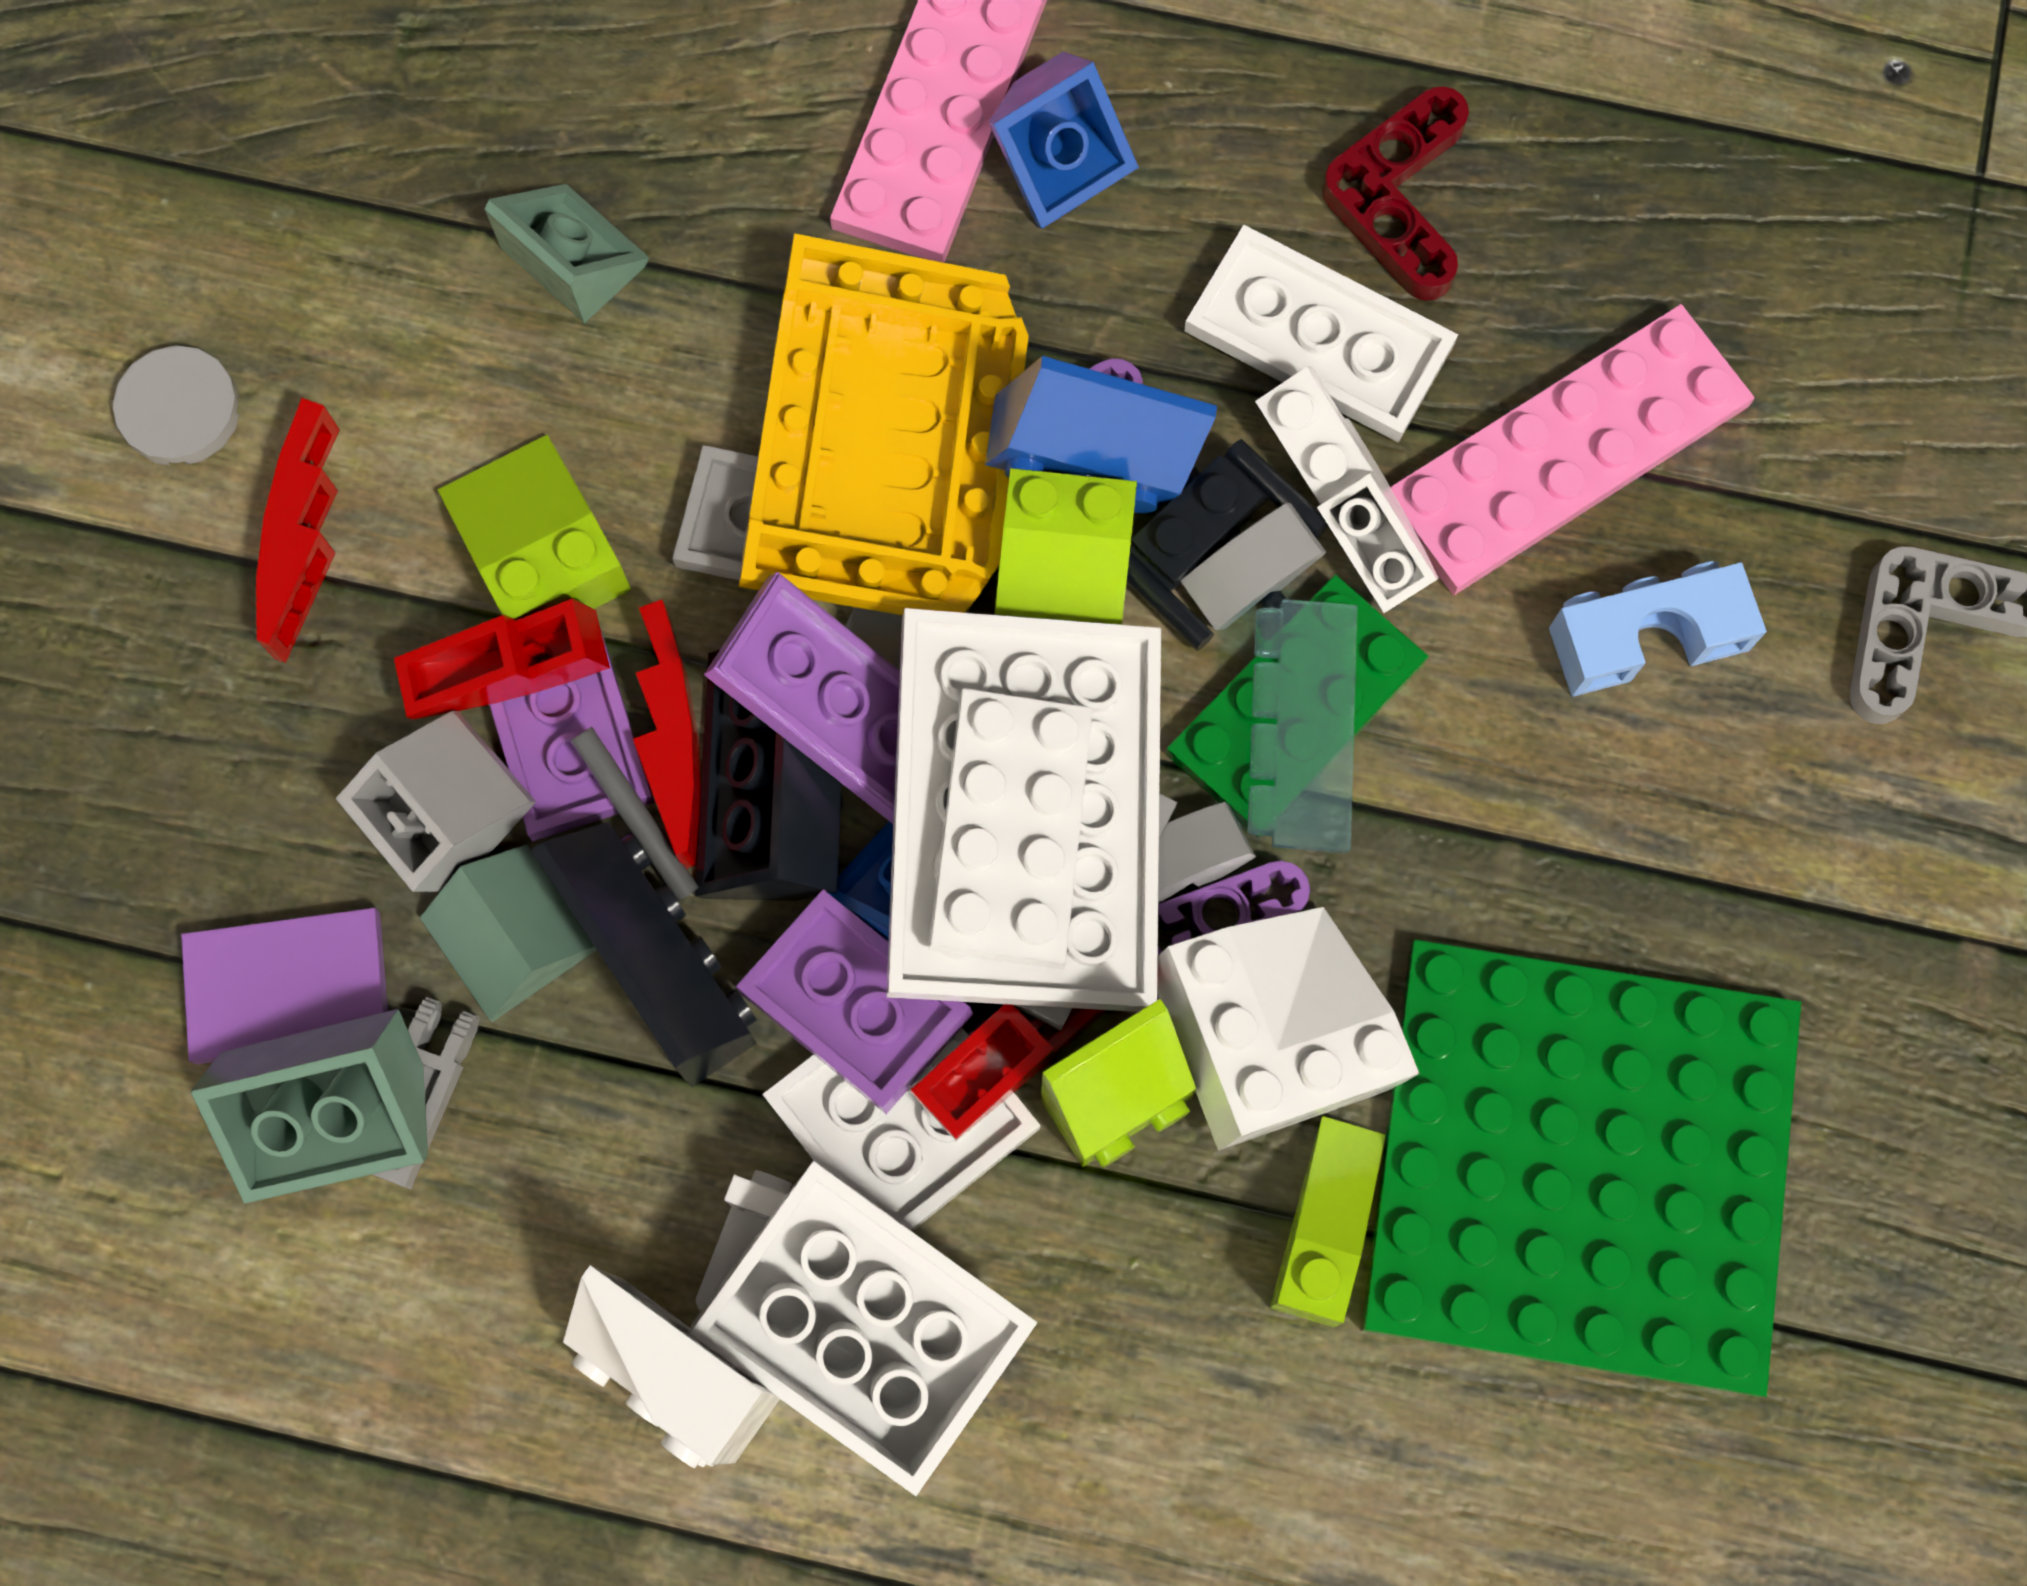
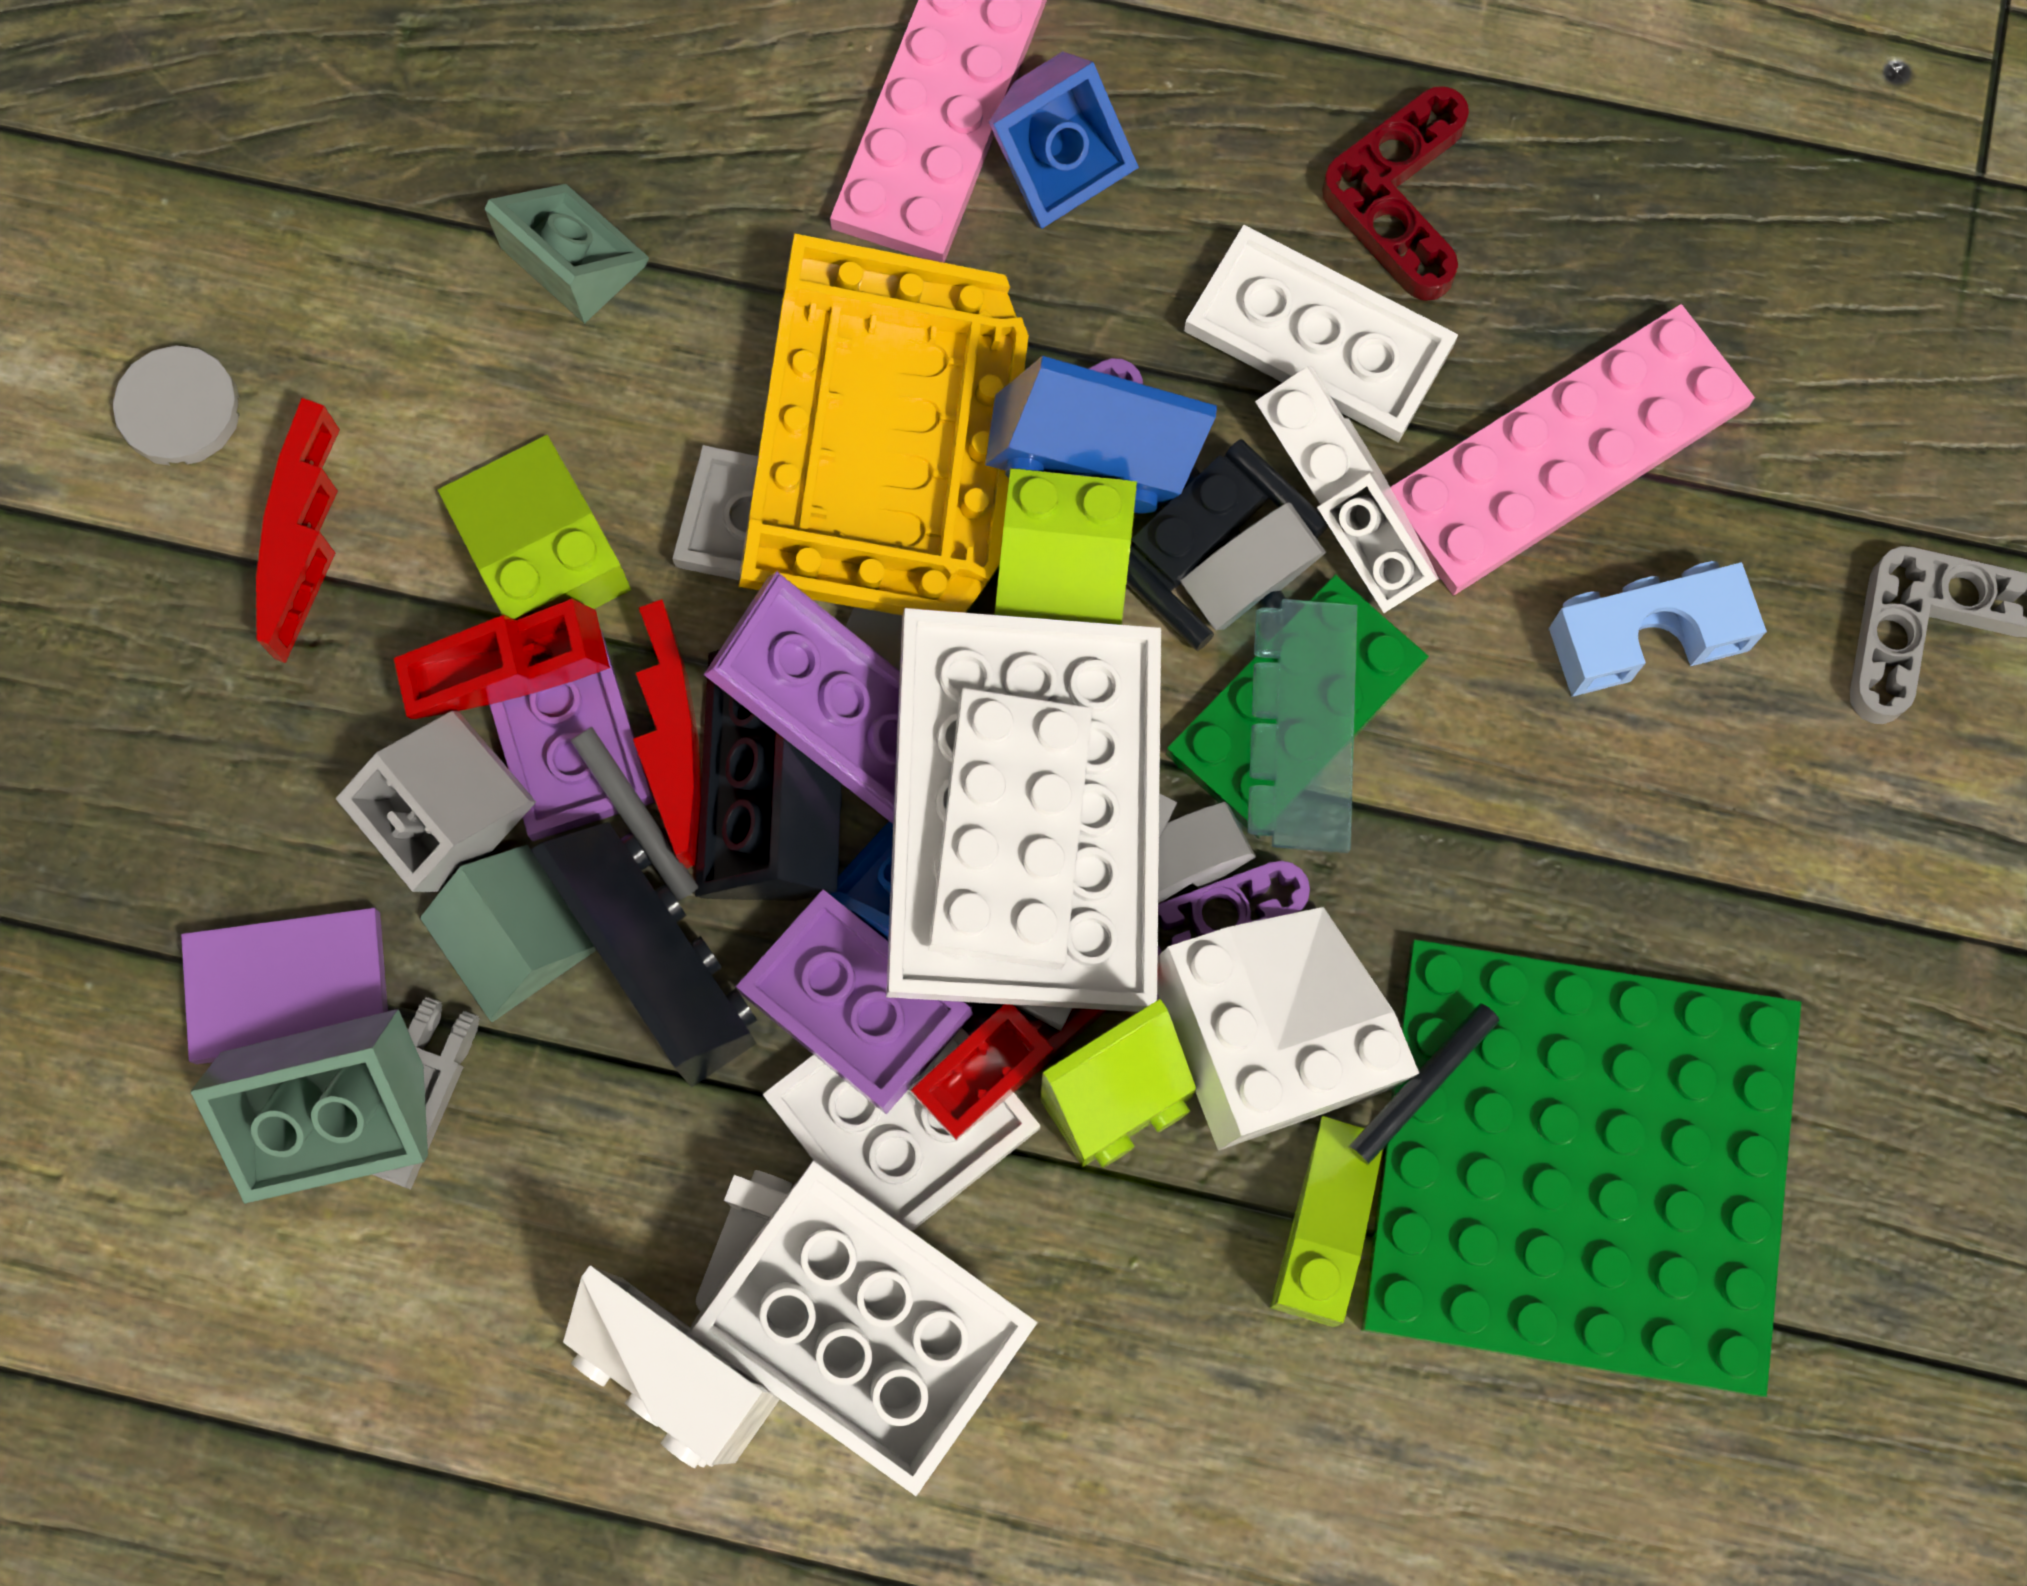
none -> black bar [1348,1003,1500,1165]

